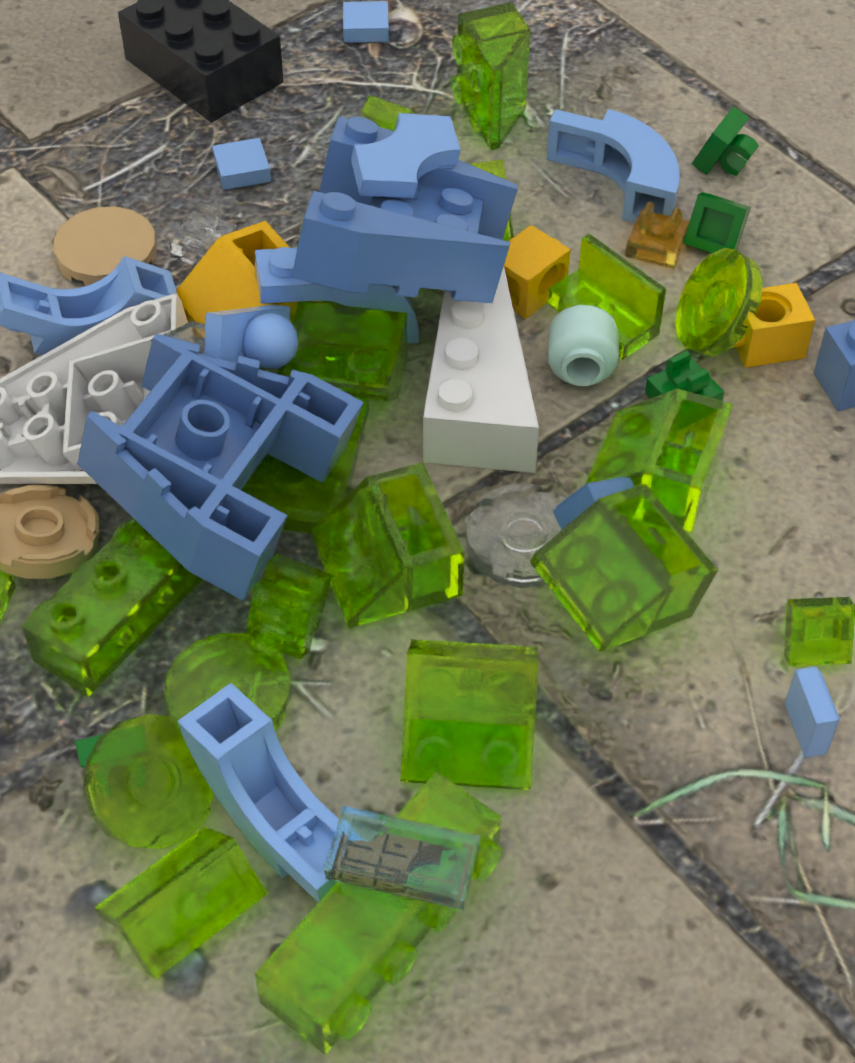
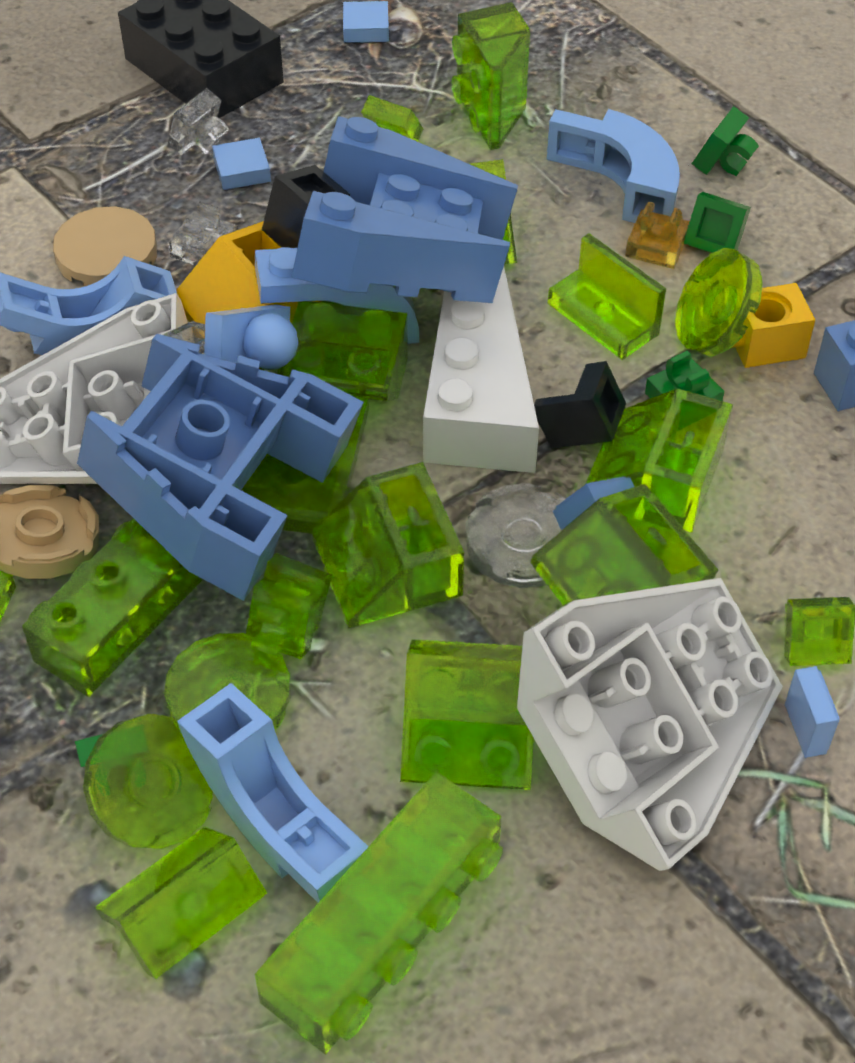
clear light blue tile [324,806,480,910] -> none
light blue tile [351,113,461,198] -> none
yellow brick [504,225,571,320] -> none
light aqua head [548,305,619,386] -> none
none -> clear tile [168,88,229,158]
none -> black panel [262,165,350,248]
none -> white wedge [517,578,783,871]
none -> black panel [534,361,626,448]

